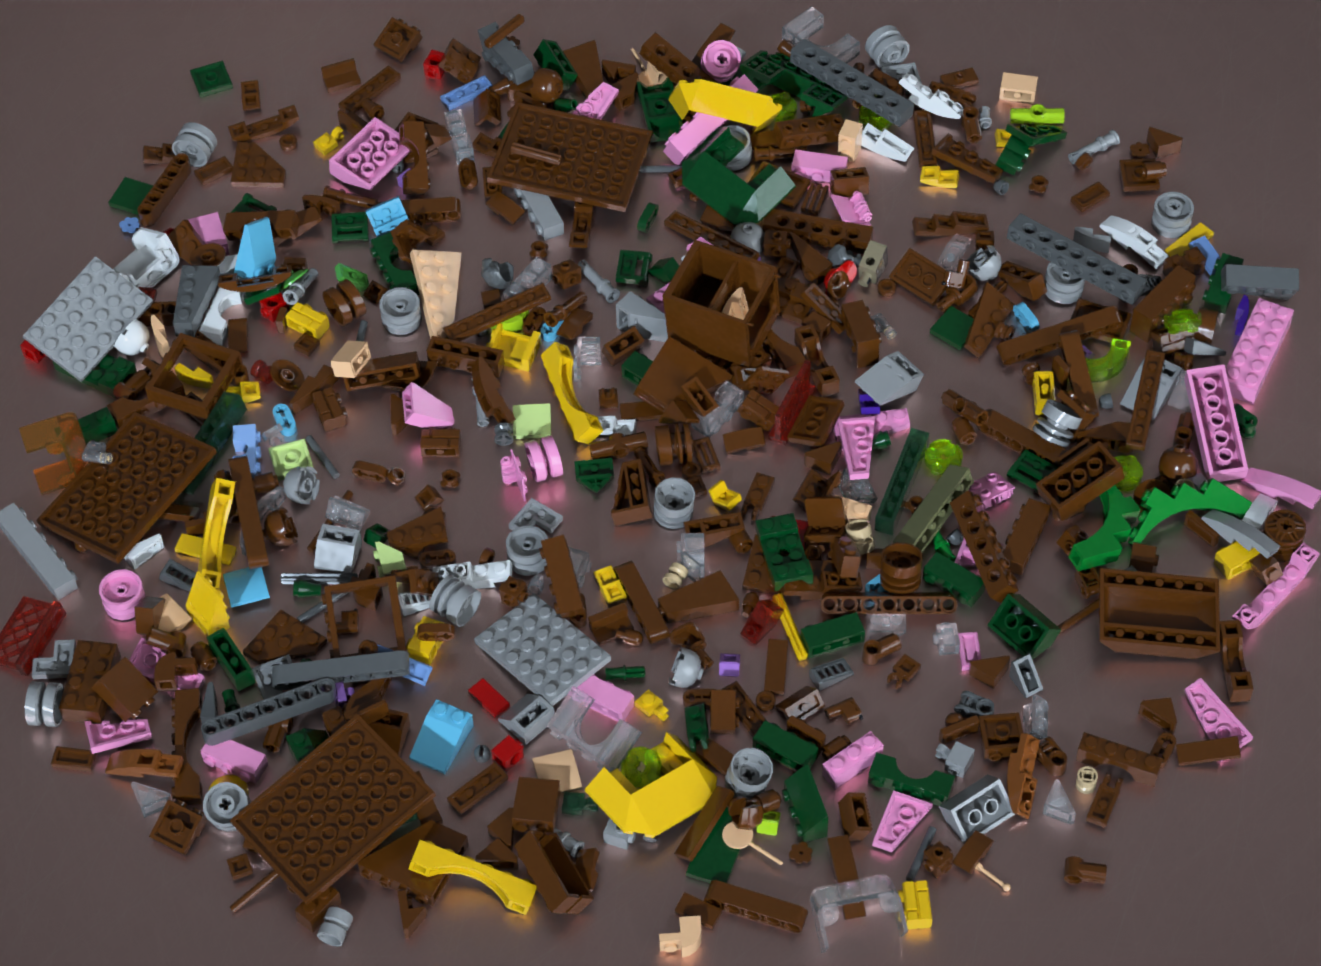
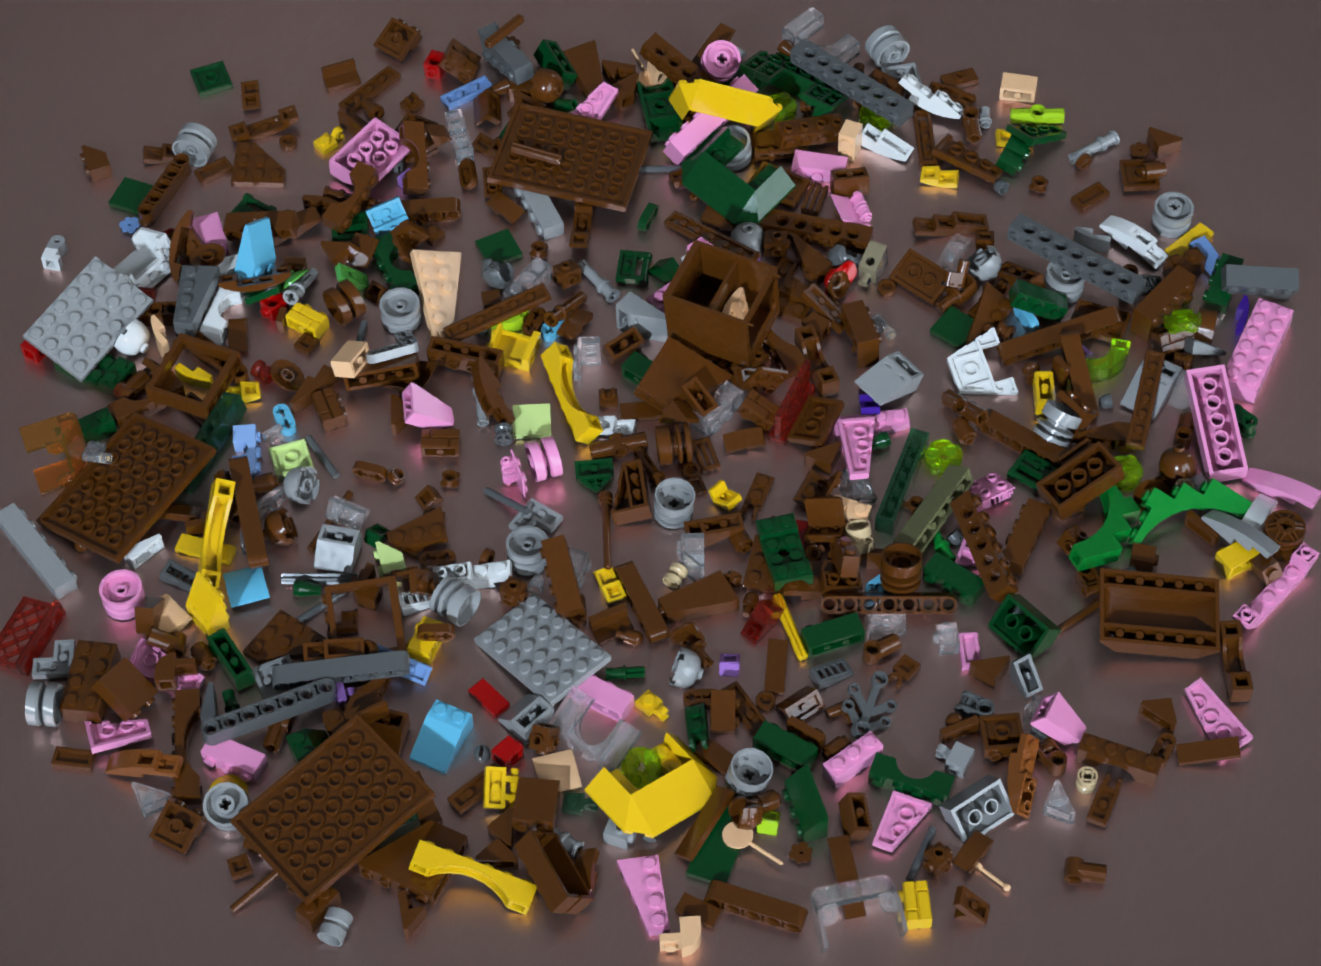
none -> leg [41,235,68,271]
none -> reddish brown slope [80,145,113,182]
none -> reddish brown slope [169,210,195,283]
none -> reddish brown slope [302,638,365,662]
none -> reddish brown slope [321,241,360,265]
none -> reddish brown arch [322,161,379,234]
none -> reddish brown piece [347,232,379,269]
none -> light grey beam [365,331,420,364]
none -> reddish brown tile [400,92,425,114]
none -> dark green tile [475,228,523,264]
none -> dark grey bar [483,487,530,515]
none -> yellow plate [483,766,519,809]
none -> reddish brown brick [529,723,560,755]
none -> reddish brown piece [598,491,613,570]
none -> bright pink wing [617,855,670,936]
none -> reddish brown plate [723,570,742,588]
none -> dark grey plant [841,671,897,740]
none -> white wing [946,327,1019,395]
none -> reddish brown slope [953,885,990,925]
none -> dark green brick [1008,279,1068,323]
none -> bright pink slope [1030,691,1087,746]

